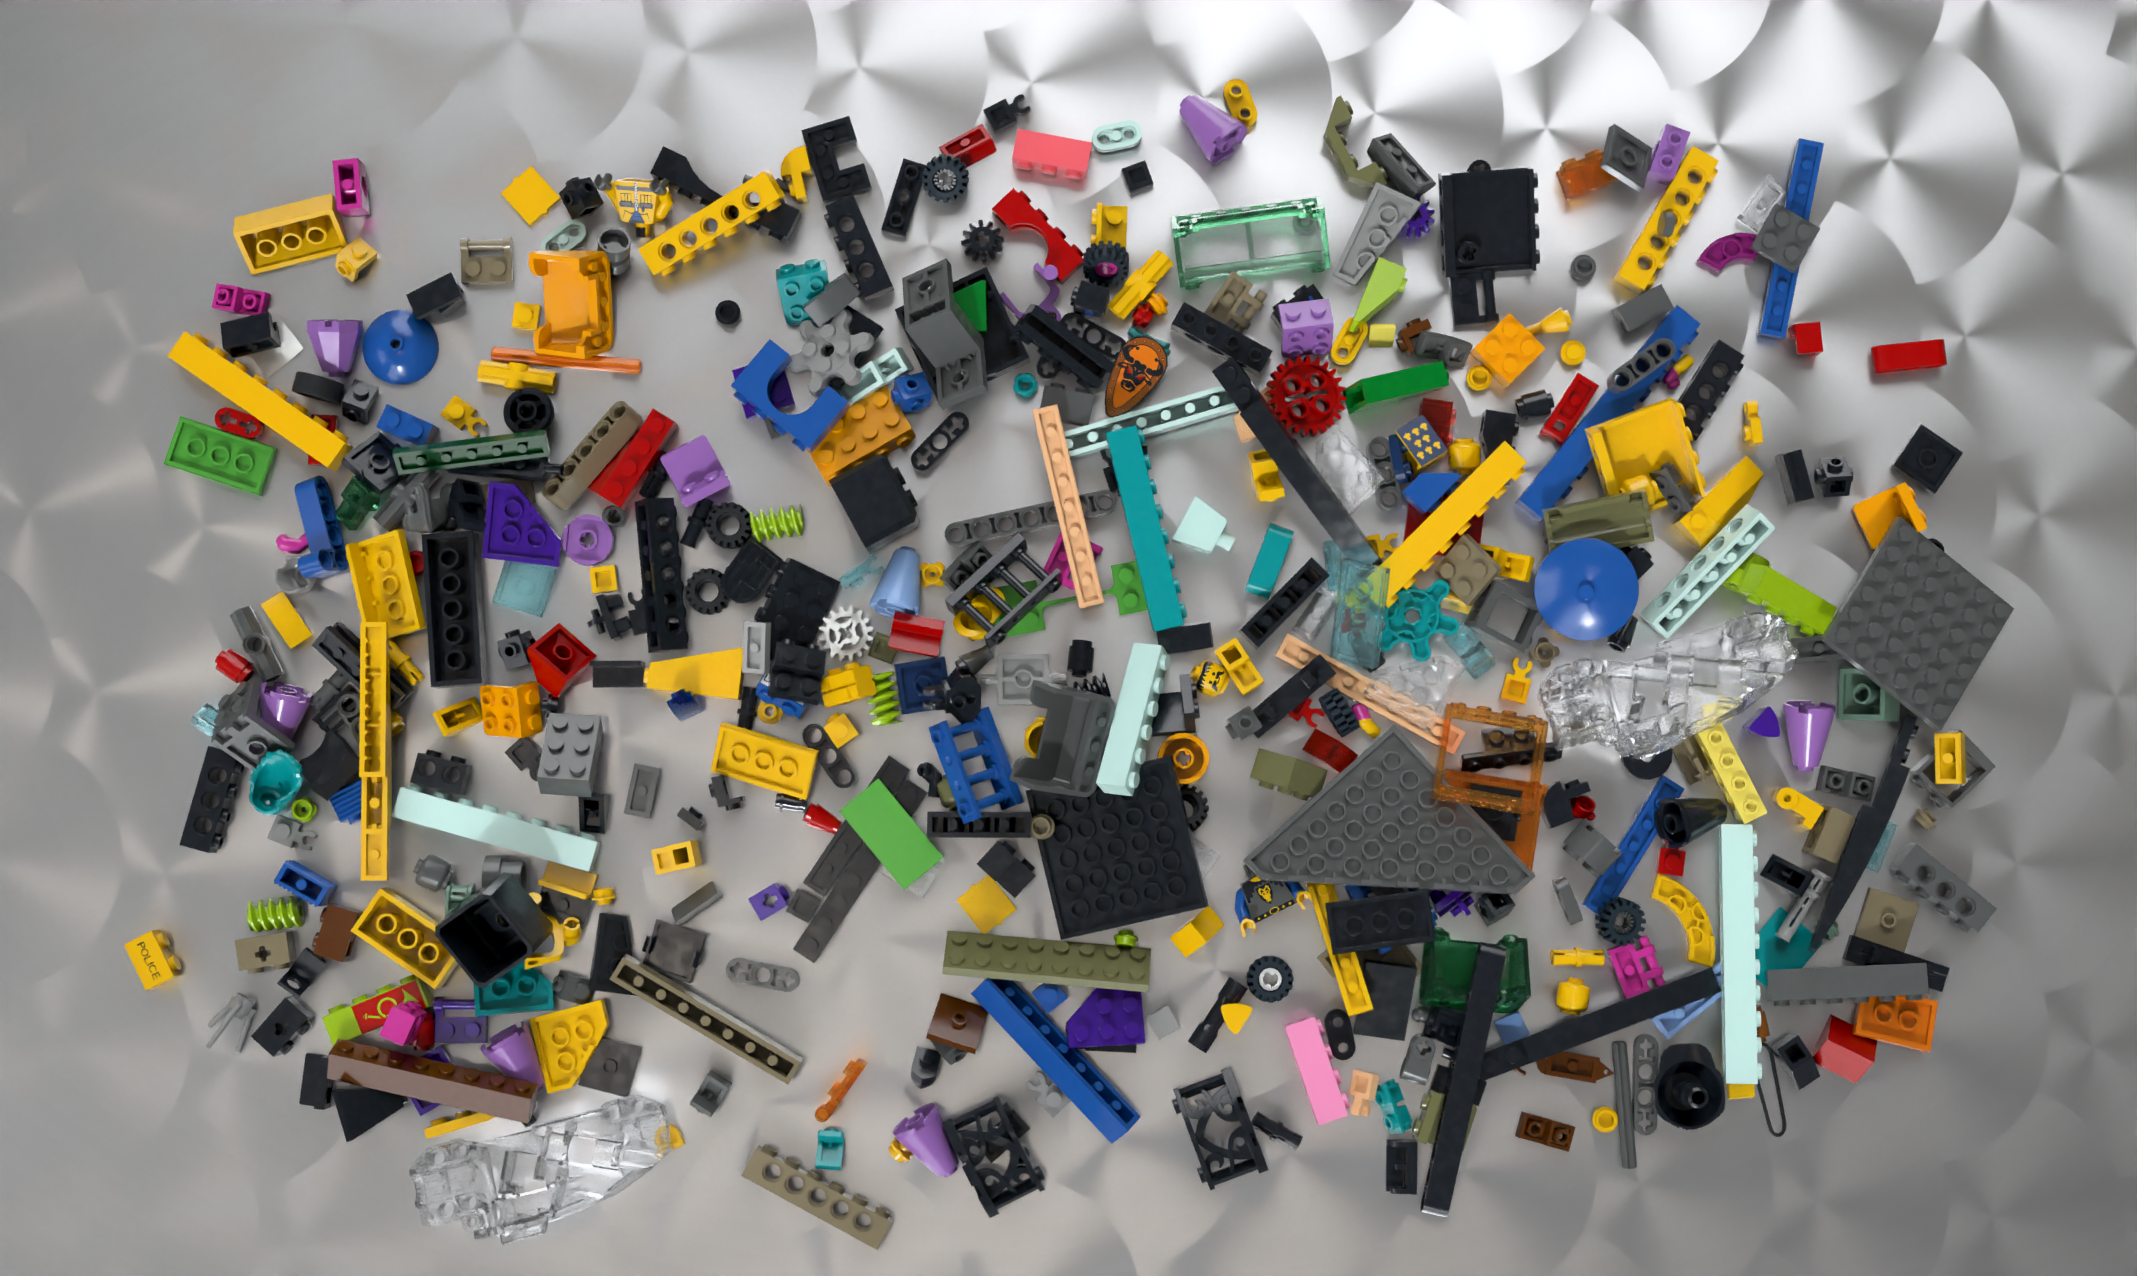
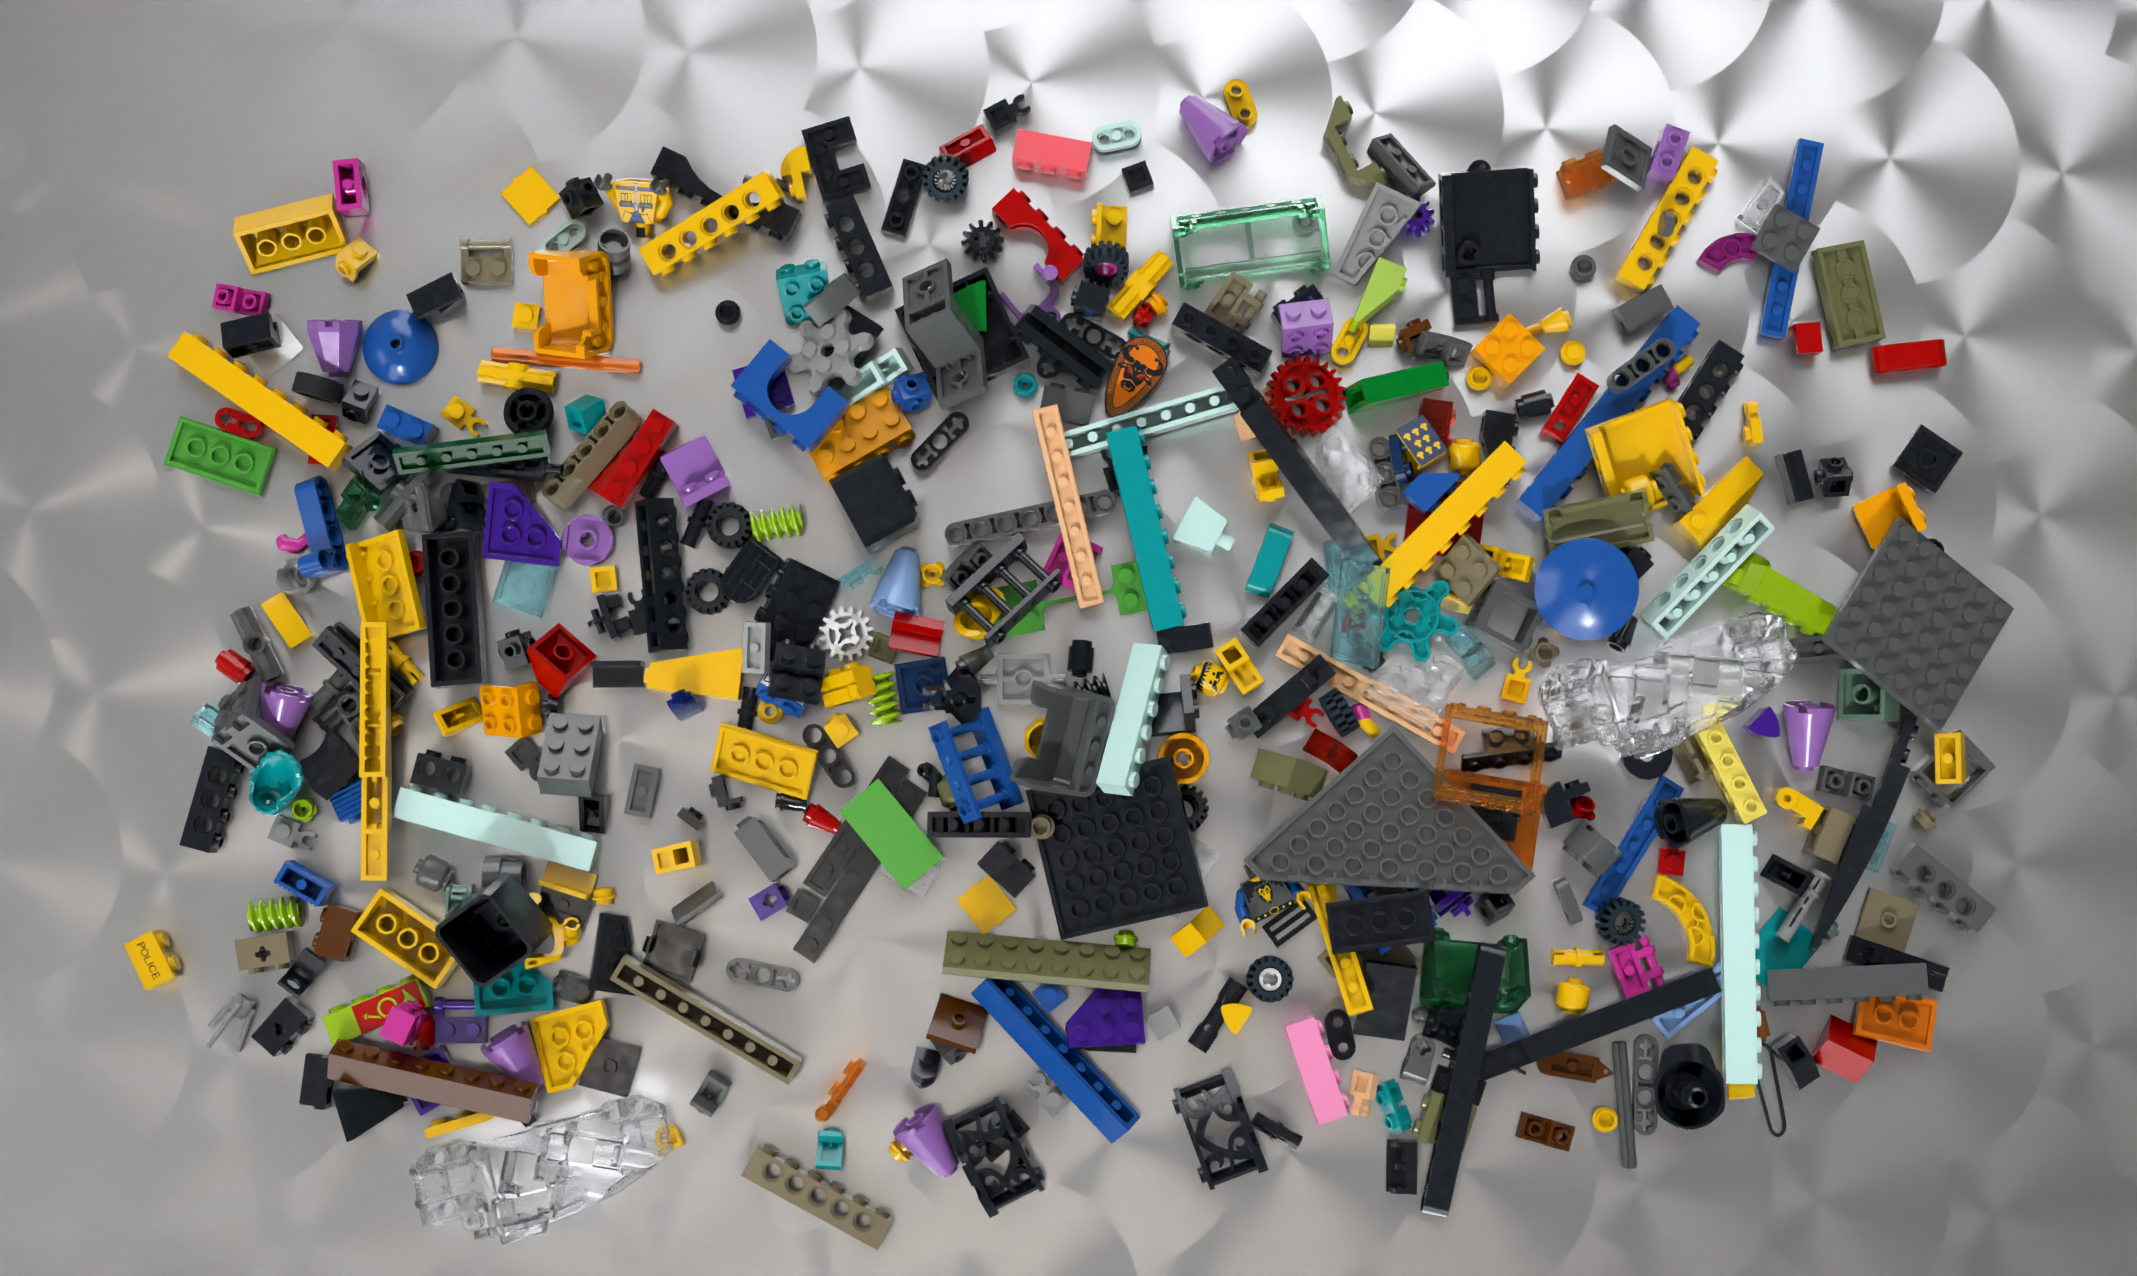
none -> teal panel [564,395,606,434]
none -> dark grey window [734,816,797,882]
none -> black tile [1262,900,1317,948]
none -> olive gear [1811,240,1886,350]

